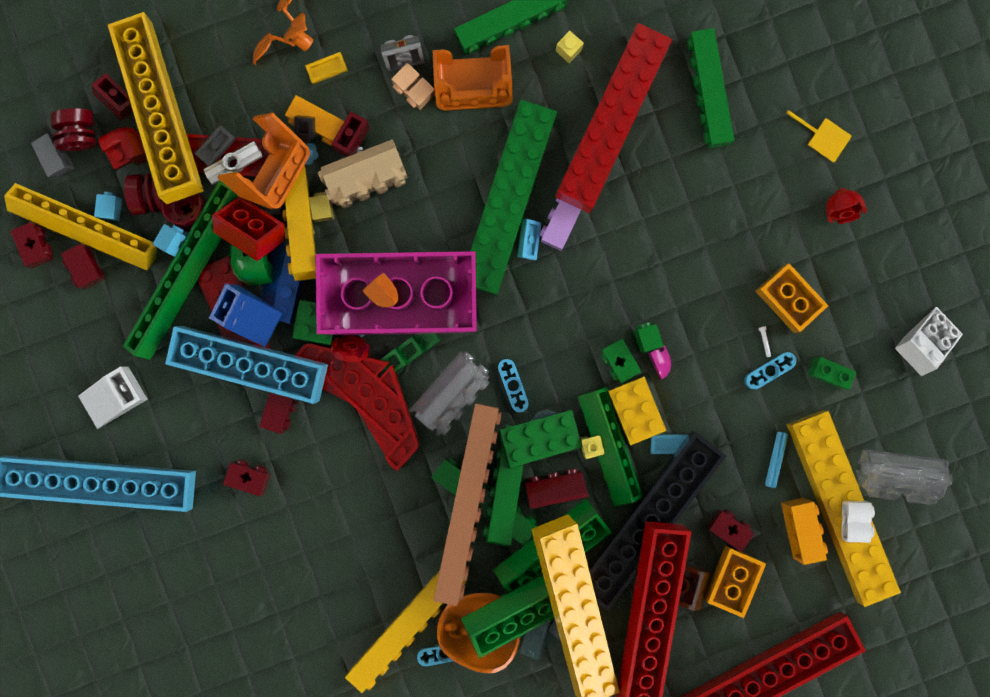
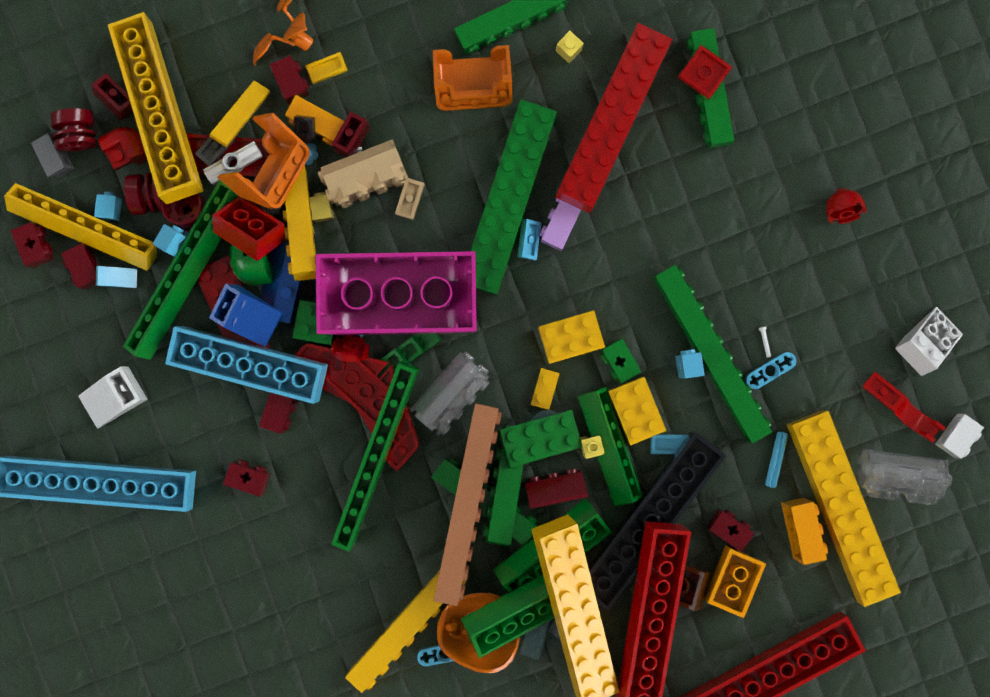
orange brick [362,273,398,307] -> none
light grey slope [381,35,425,73] -> none
light nougat piece [392,63,435,110] -> none
medium azure beam [498,359,529,412] -> none
green piece [633,322,664,353] -> none
dark pink brick [648,345,671,381] -> none
light orange brick [755,263,828,333] -> none
yellow piece [786,110,852,163] -> none
green brick [807,357,856,390] -> none
white brick [841,501,875,543] -> none
none -> medium azure tile [96,266,137,288]
none -> yellow tile [210,80,270,148]
none -> dark red brick [269,55,310,104]
none -> green brick [331,361,420,552]
none -> tan plate [395,178,425,220]
none -> yellow plate [530,368,560,410]
none -> yellow brick [538,310,605,364]
none -> green brick [653,265,772,444]
none -> medium azure brick [675,349,705,378]
none -> red tile [678,45,732,100]
none -> red piece [862,372,946,443]
none -> white brick [935,413,984,459]

